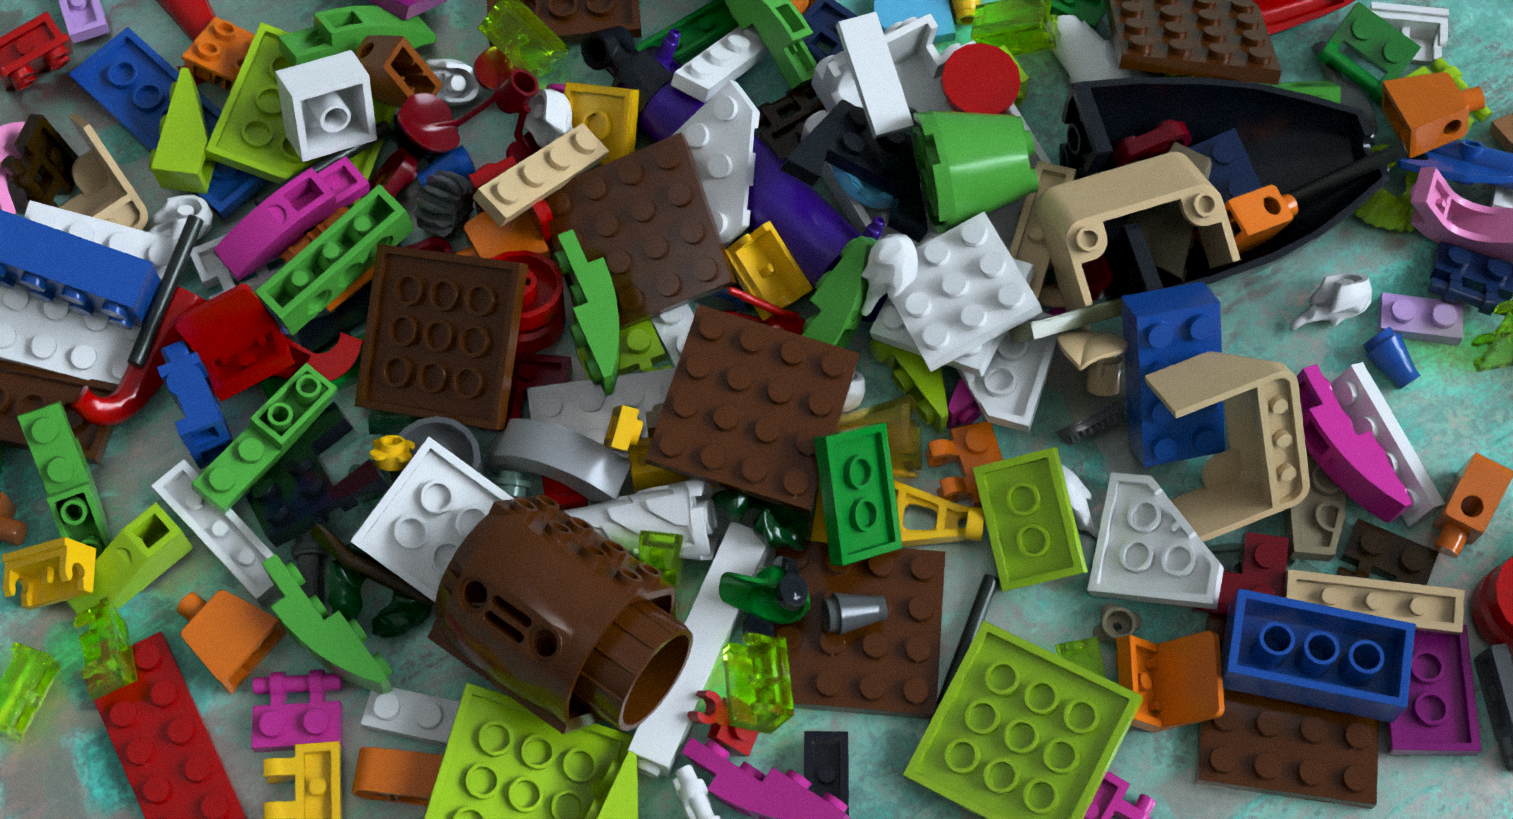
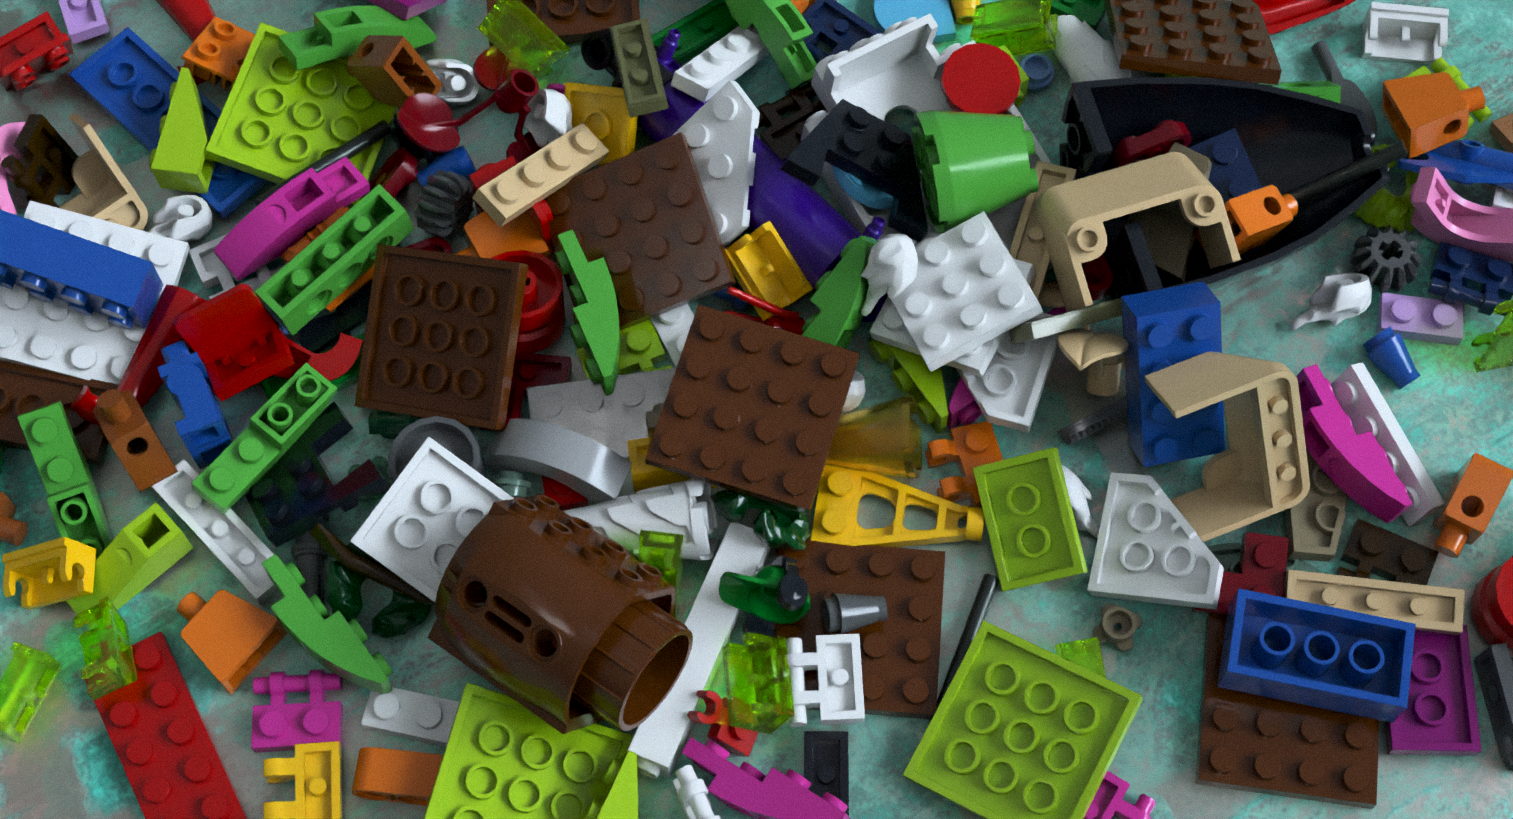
pearl dark grey bar [127,215,204,368] -> none
white brick [275,50,377,162] -> none
yellow plate [370,435,415,471] -> none
yellow plate [603,405,643,452] -> none
green plate [814,422,902,566] -> none
white tile [836,12,914,139] -> none
orange bracket [1116,630,1225,733] -> none
green plate [1315,2,1421,104] -> none
none -> dark orange torso [93,389,178,492]
none -> olive tile [609,18,669,118]
none -> white plate [782,633,865,727]
none -> medium blue plate [1018,53,1055,91]
none -> dark grey gear [1350,224,1422,294]

